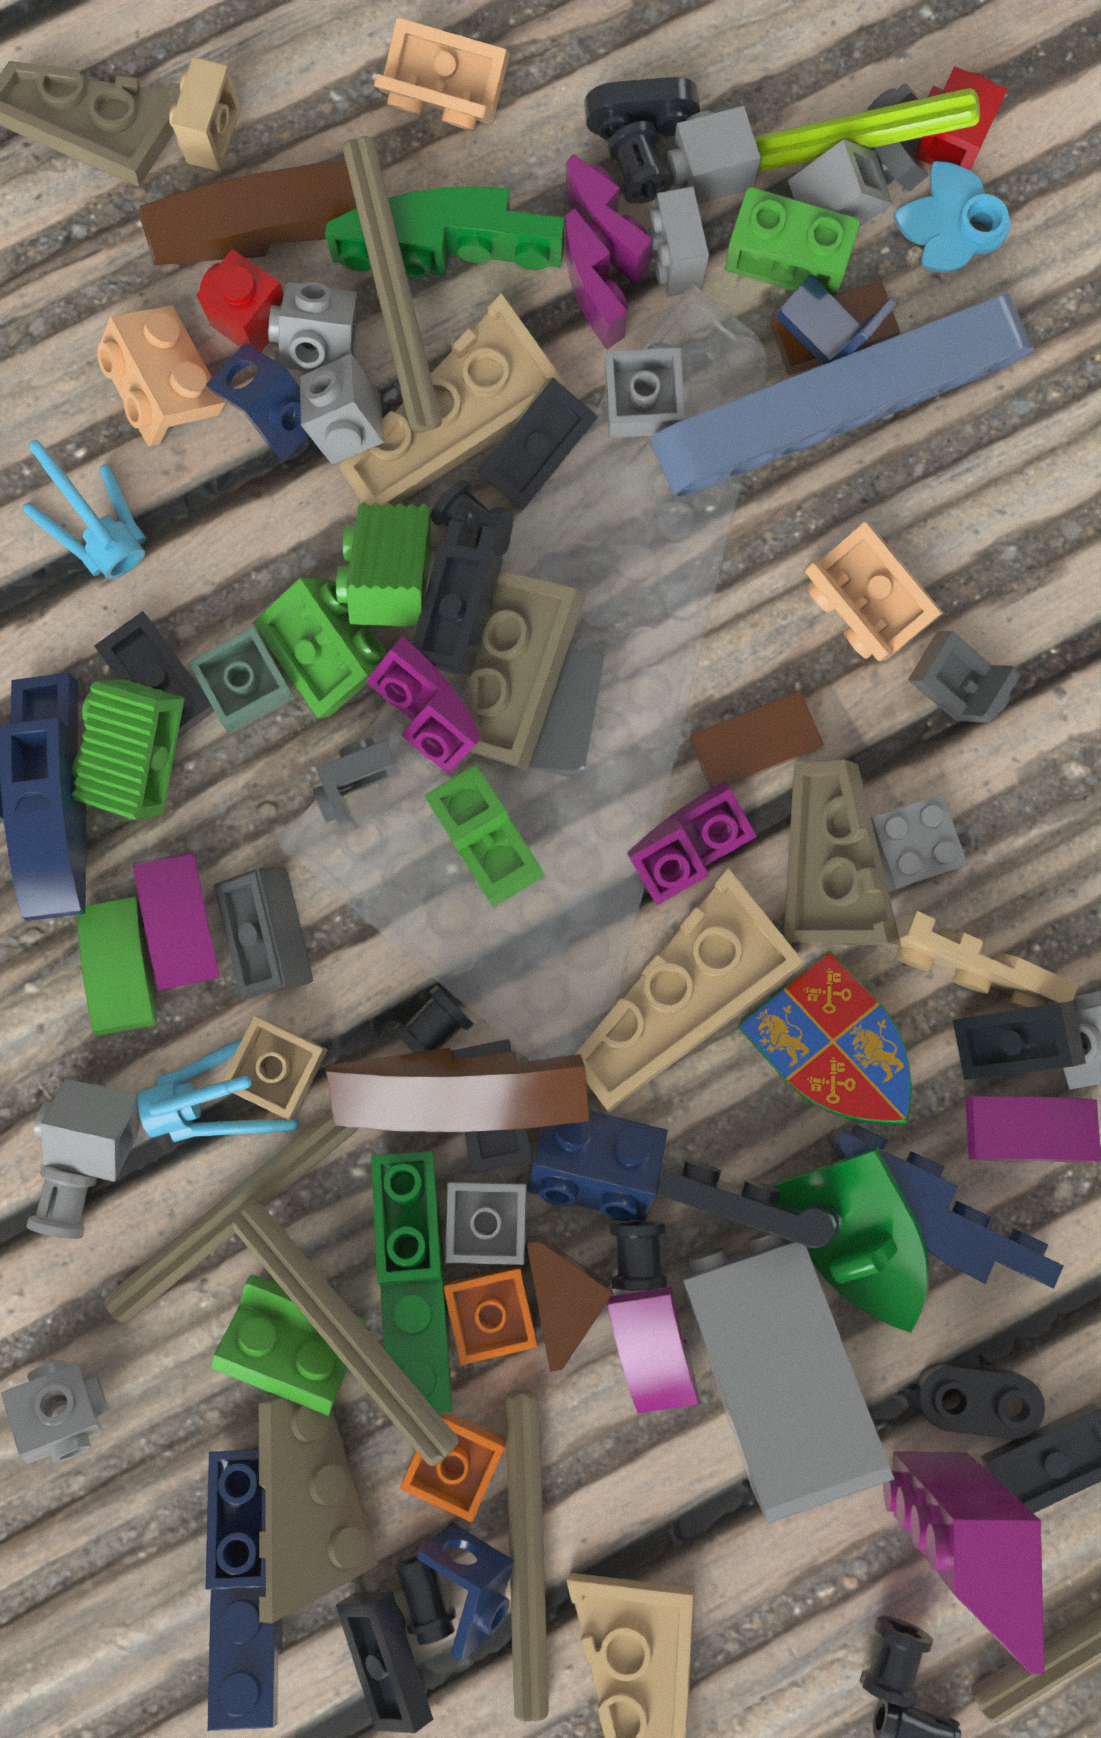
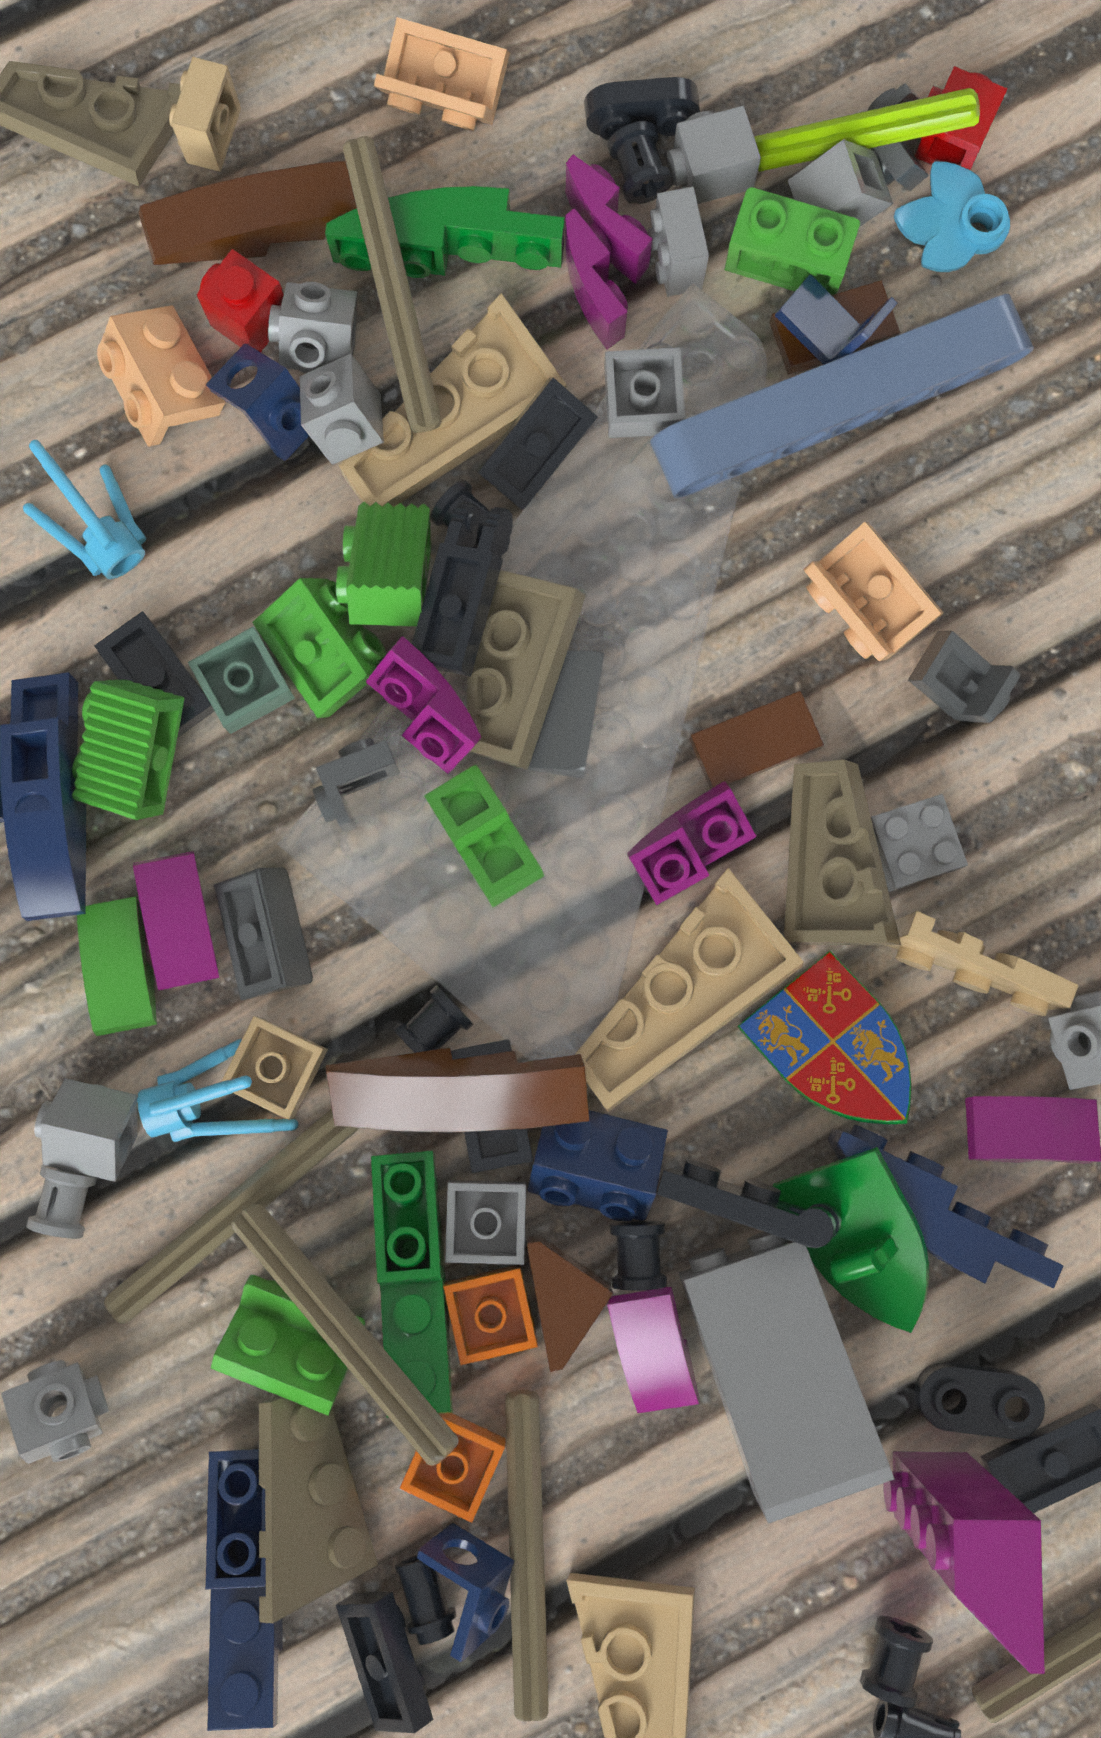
black plate [952,1001,1086,1080] -> none

